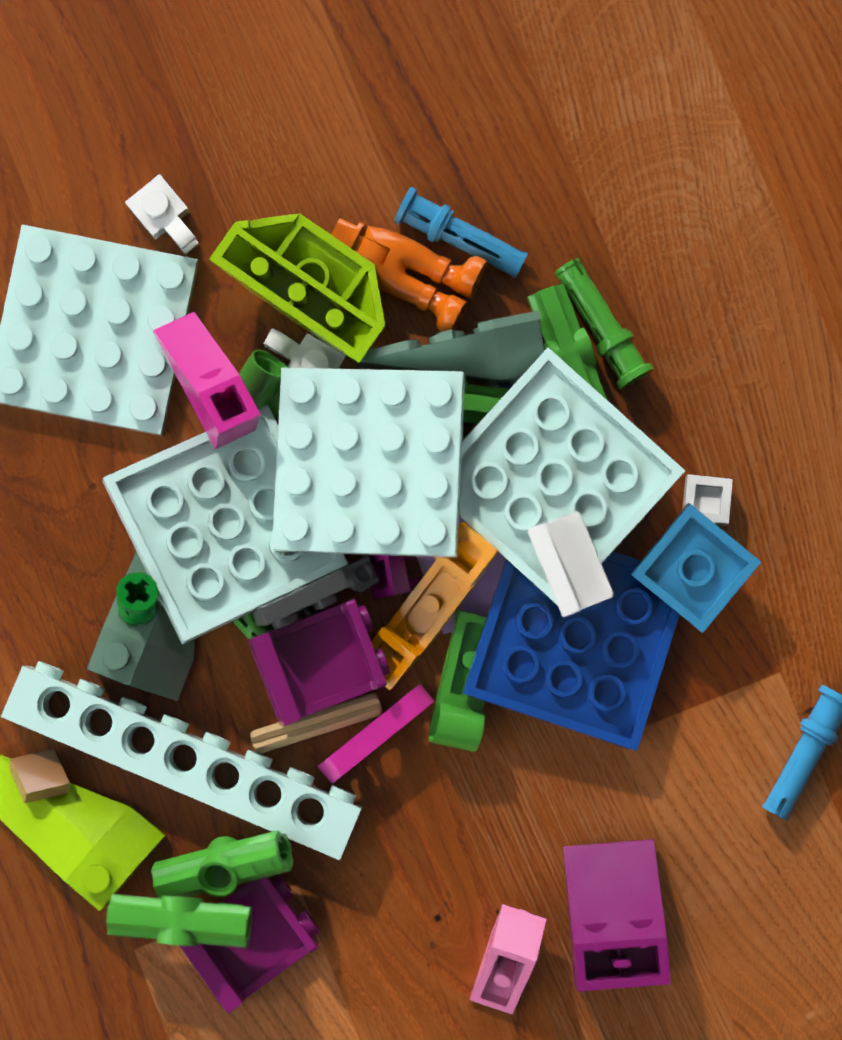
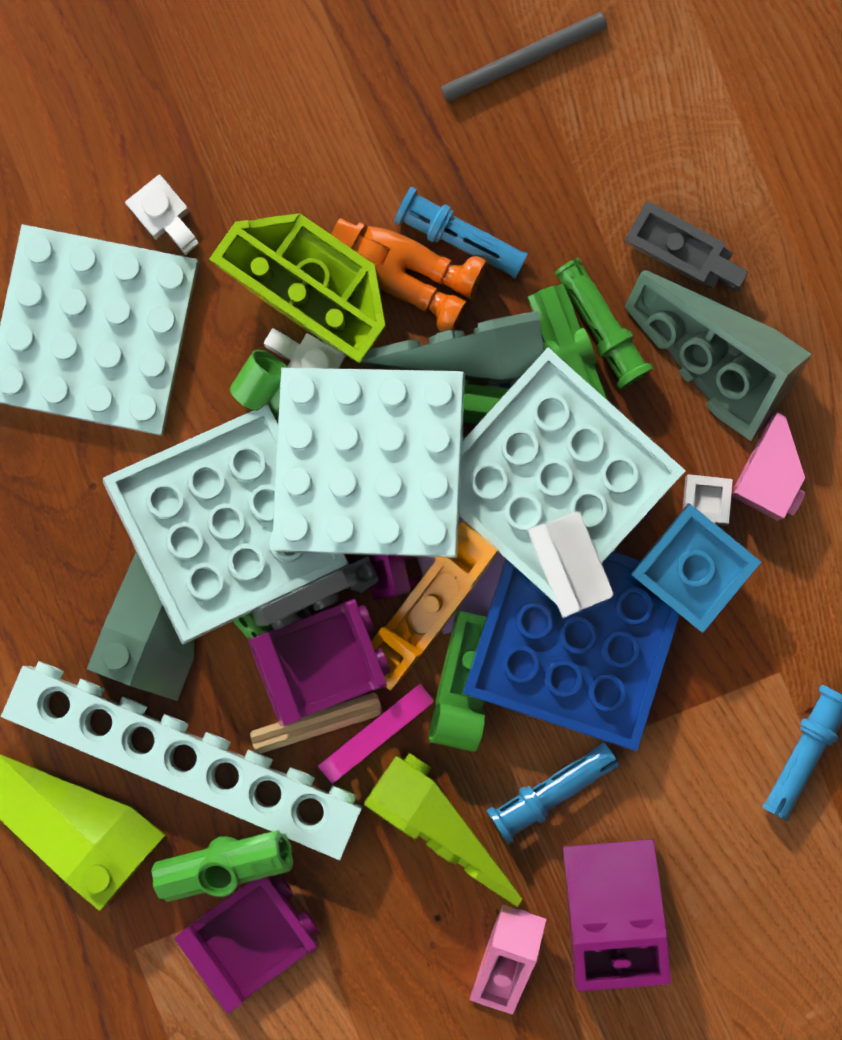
medium nougat tile [9,749,70,803] -> none
bright green piece [106,894,253,948] -> none
green bush [116,572,158,626] -> none
dark pink slope [153,312,261,450] -> none
none -> lime wedge [364,753,522,907]
none -> dark grey bar [440,12,608,103]
none -> dark azure pin [486,742,620,845]
none -> dark grey hinge [624,201,749,292]
none -> sand green wedge [625,270,812,441]
none -> bright pink slope [731,412,806,521]

